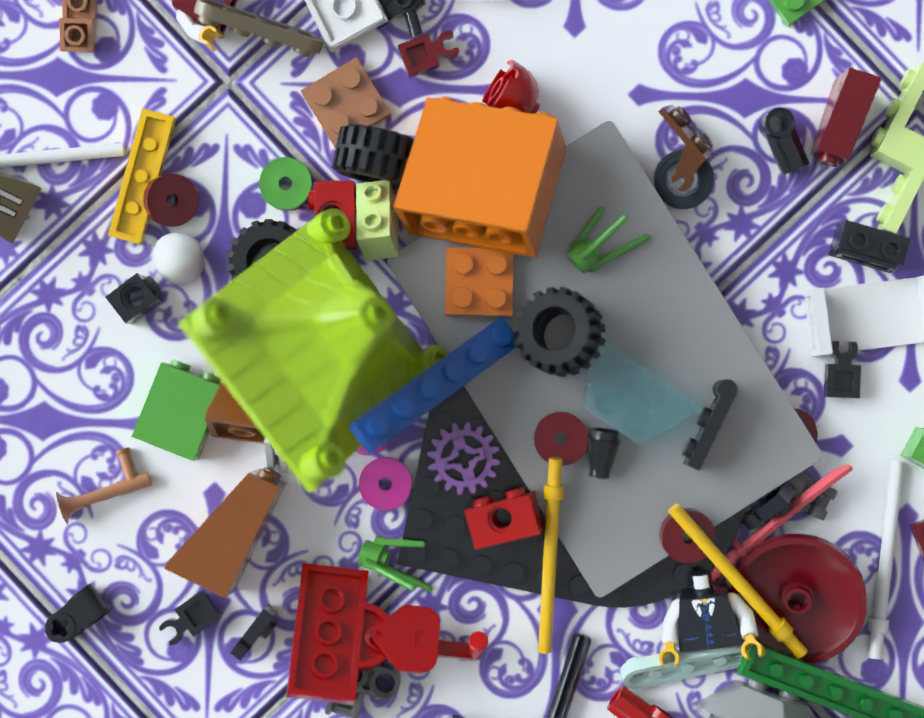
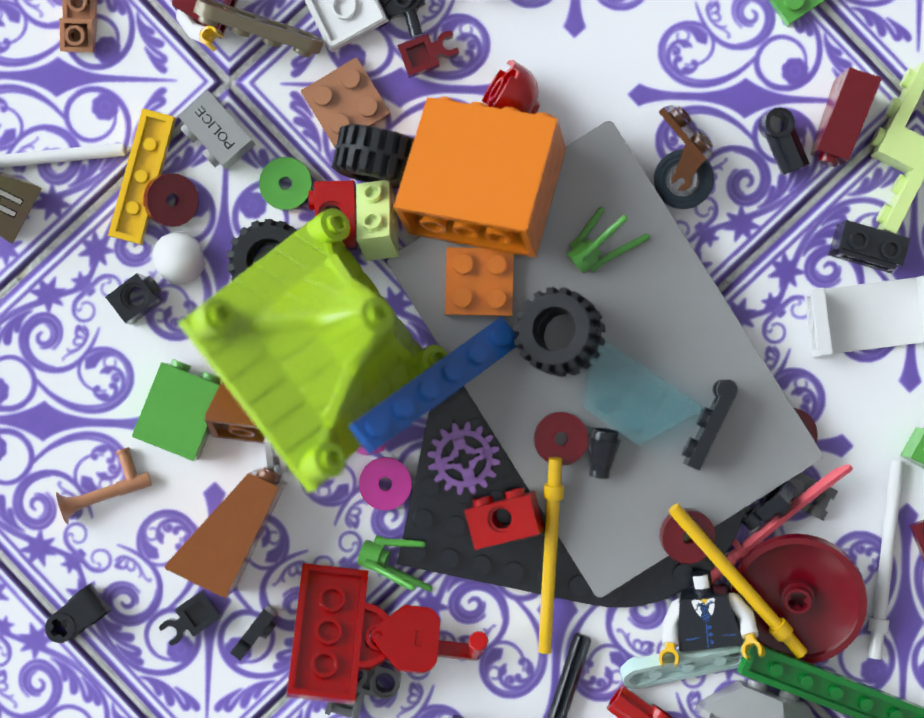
black plate [824,341,861,398] -> none
none -> light grey brick [178,90,256,170]

